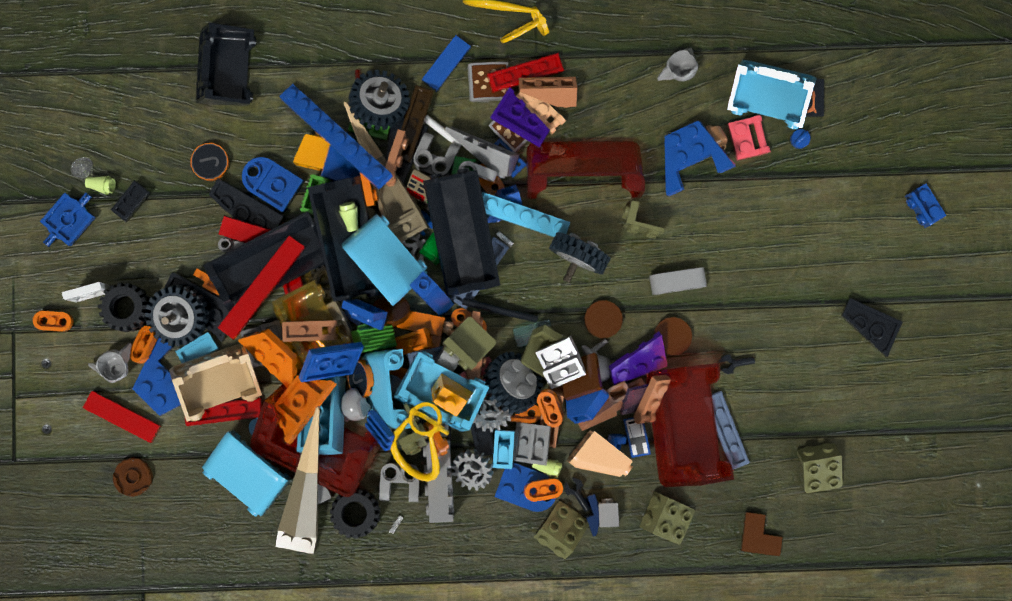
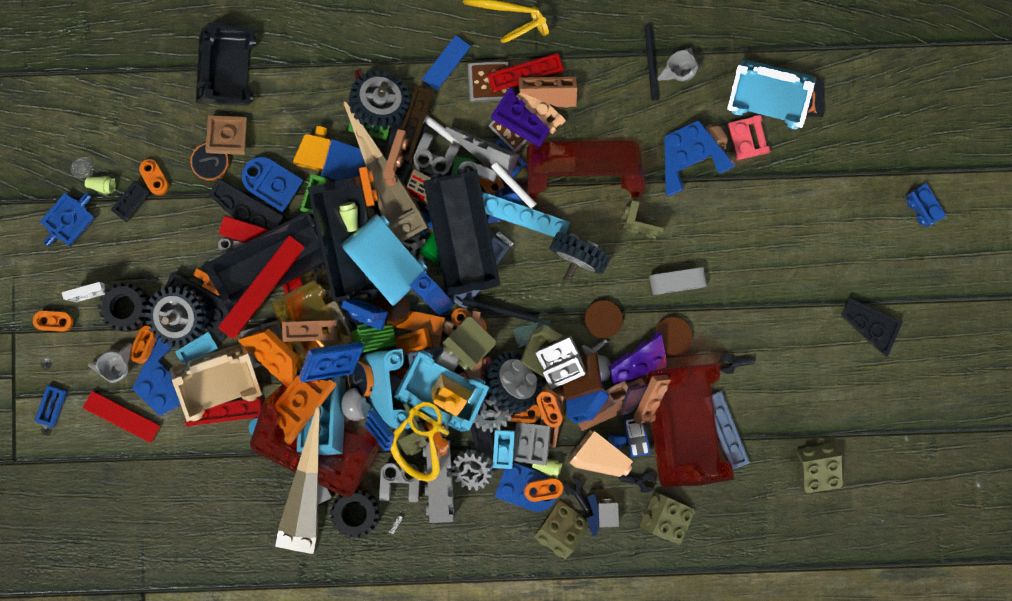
reddish brown tile [113,458,153,497] -> none
medium azure windscreen [202,430,292,516] -> none
blue plate [279,84,393,190] -> none
reddish brown tile [741,512,782,556] -> none
blue tile [790,129,810,149] -> none
none -> blue tile [34,385,67,427]
none -> orange plate [139,159,169,196]
none -> medium nougat plate [205,115,247,155]
none -> white bar [491,162,537,209]
none -> black bar [619,473,656,493]
none -> black bar [644,25,659,101]

